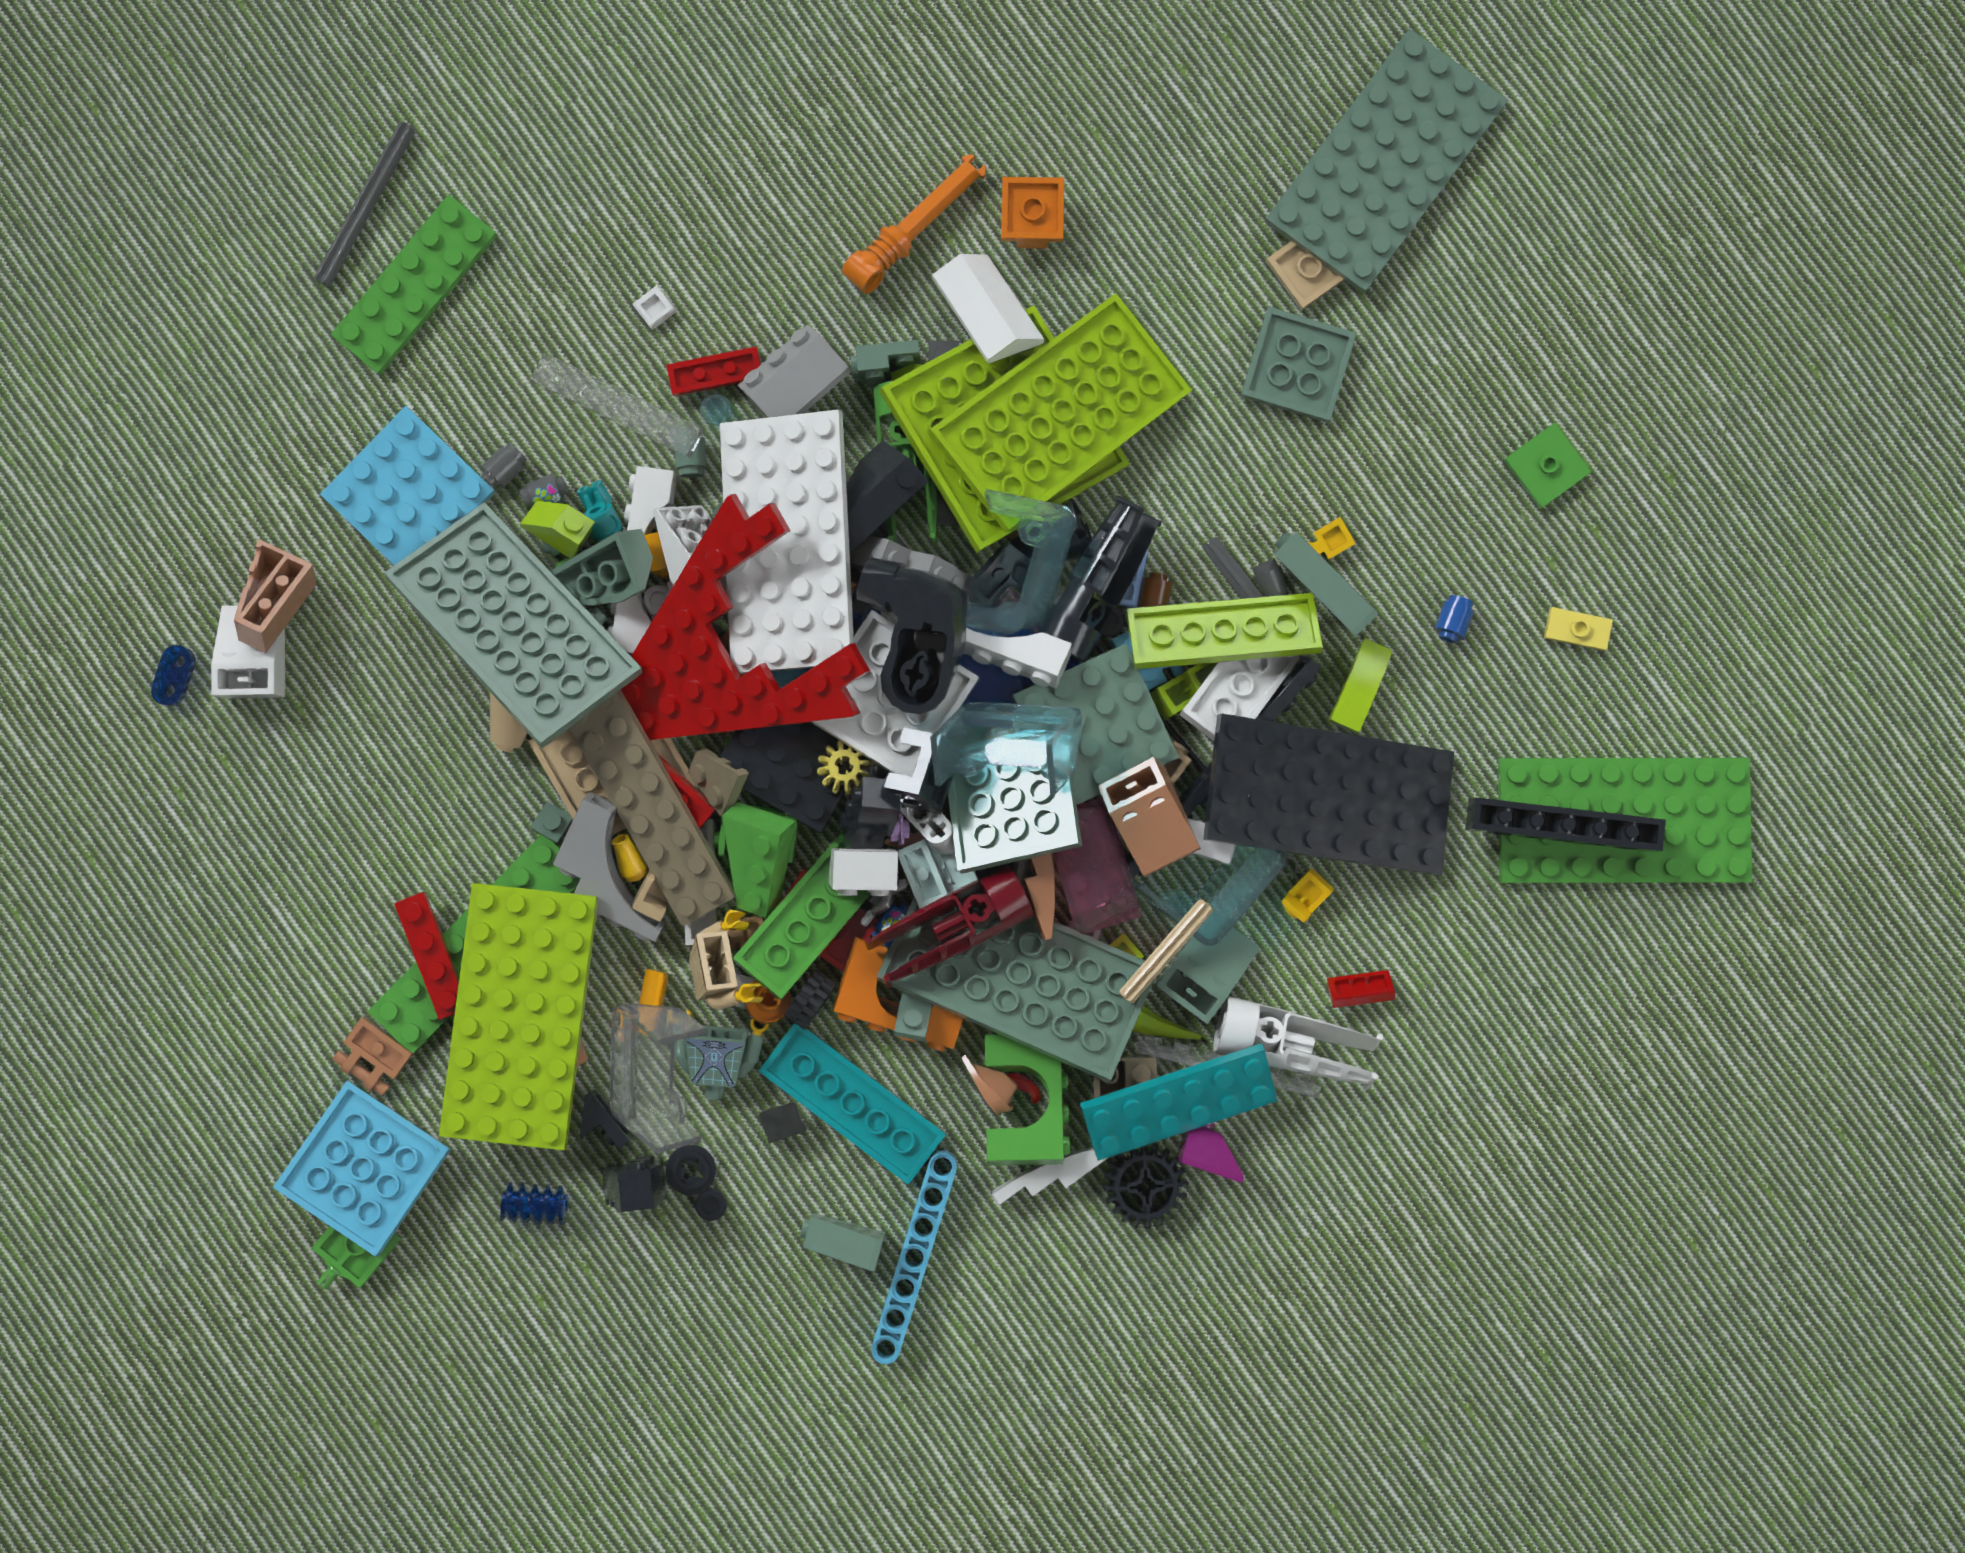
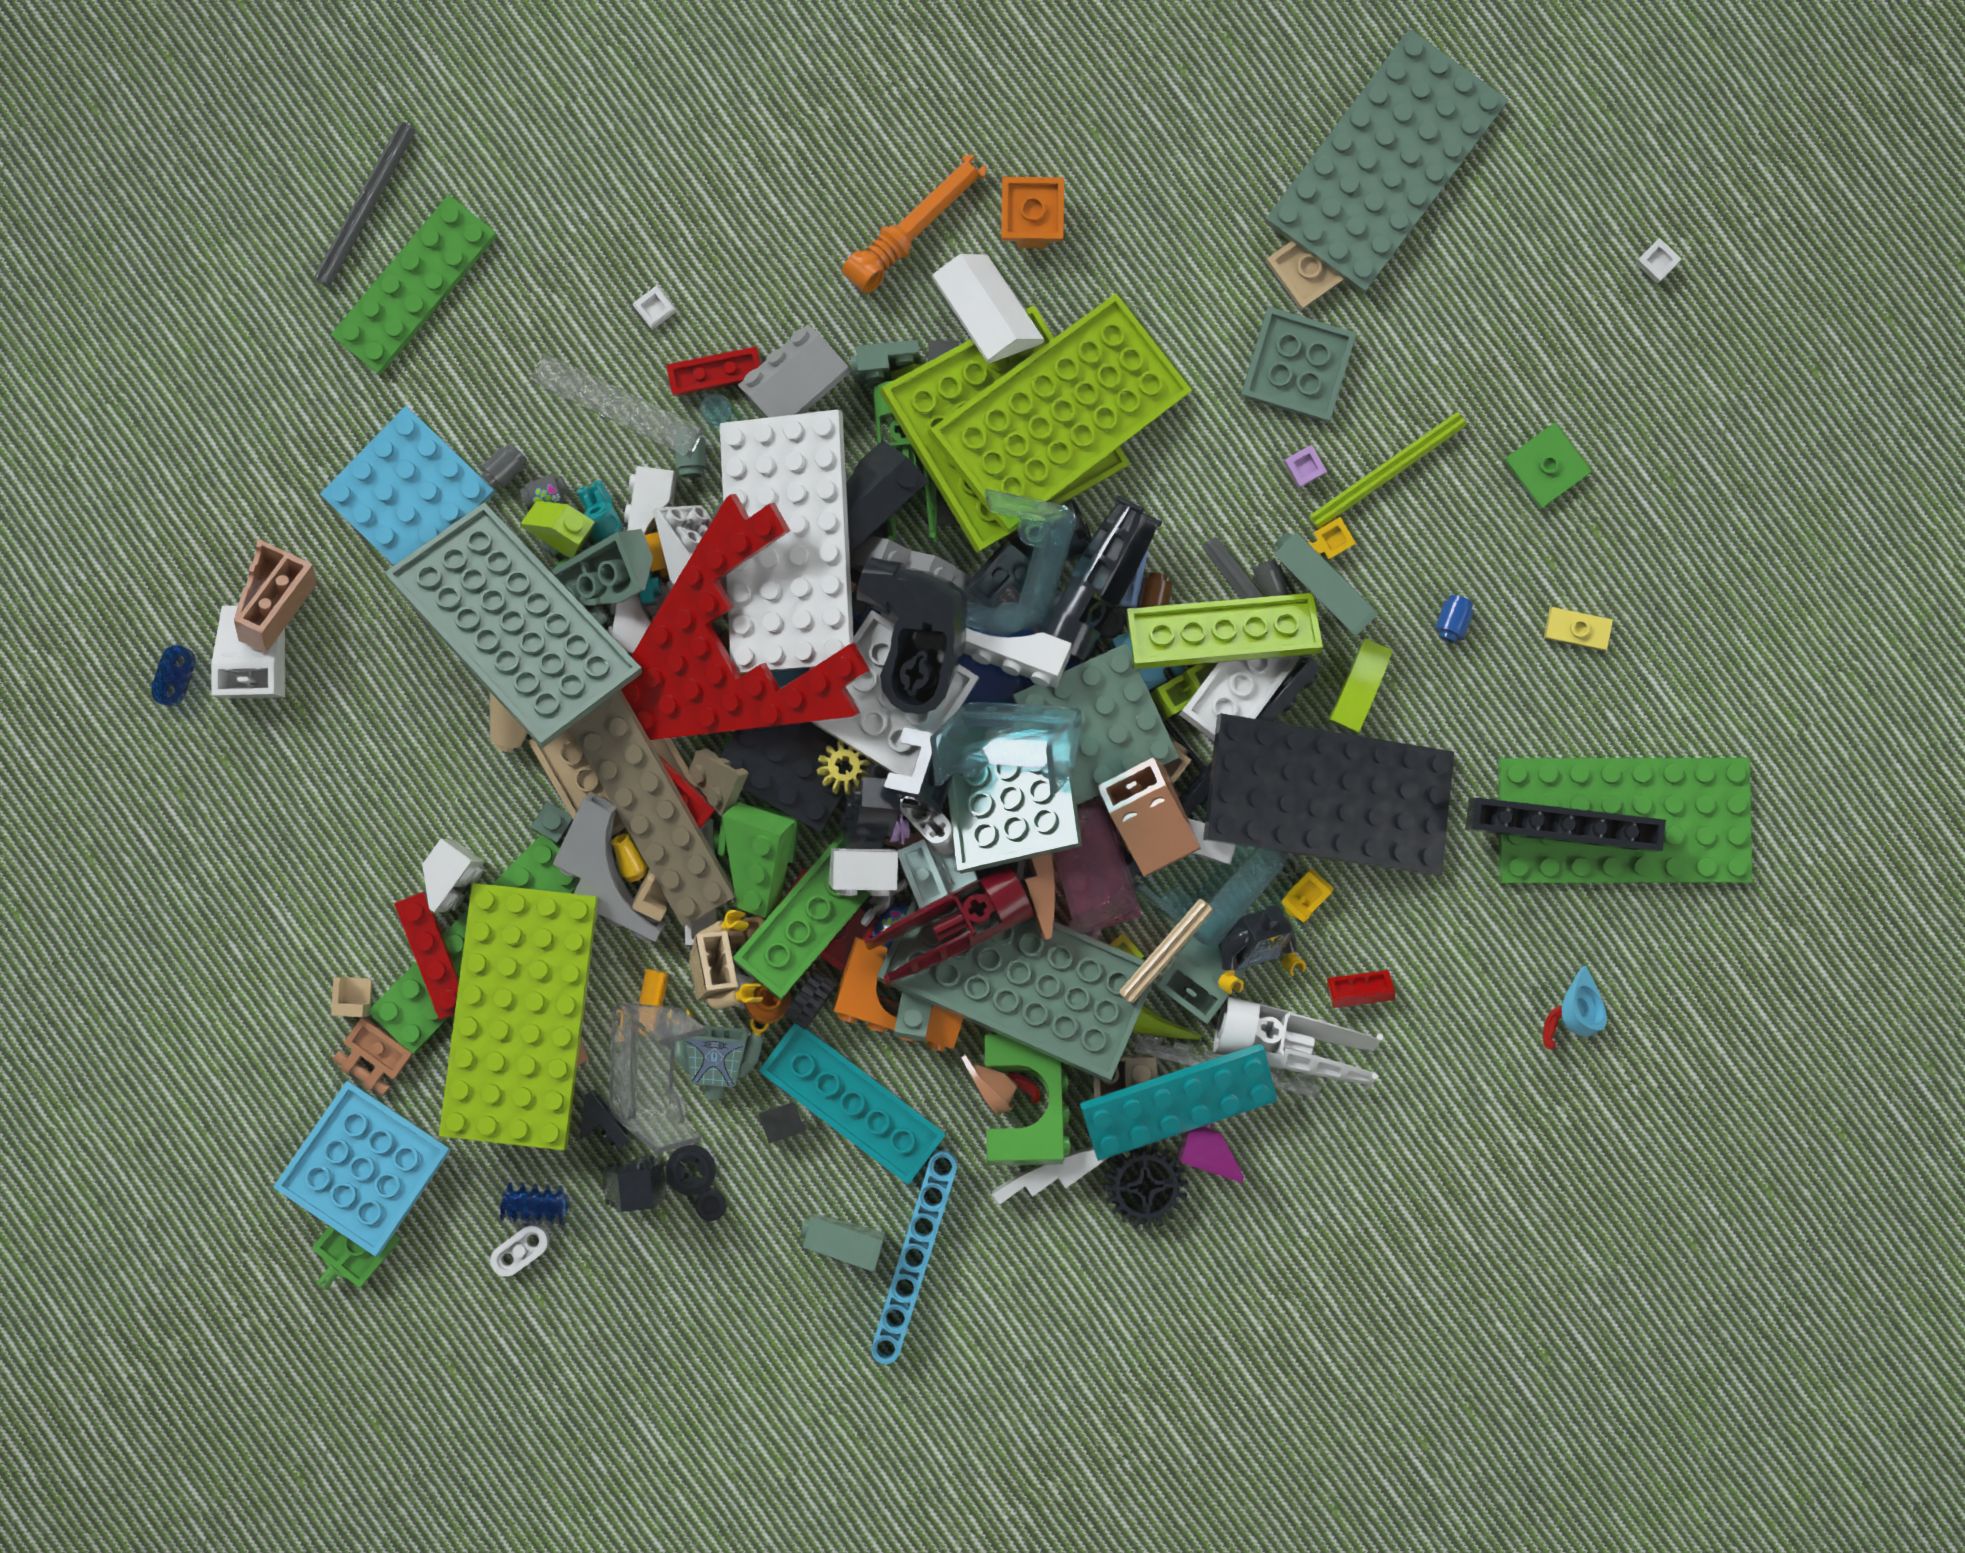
none -> tan panel [331,977,373,1017]
none -> white slope [422,839,485,912]
none -> white plate [490,1224,550,1276]
none -> teal plate [640,572,662,607]
none -> black torso [1218,905,1306,995]
none -> lavender plate [1284,445,1327,489]
none -> lime axle [1309,412,1467,529]
none -> medium azure piece [1543,965,1607,1050]
none -> white plate [1635,238,1681,284]

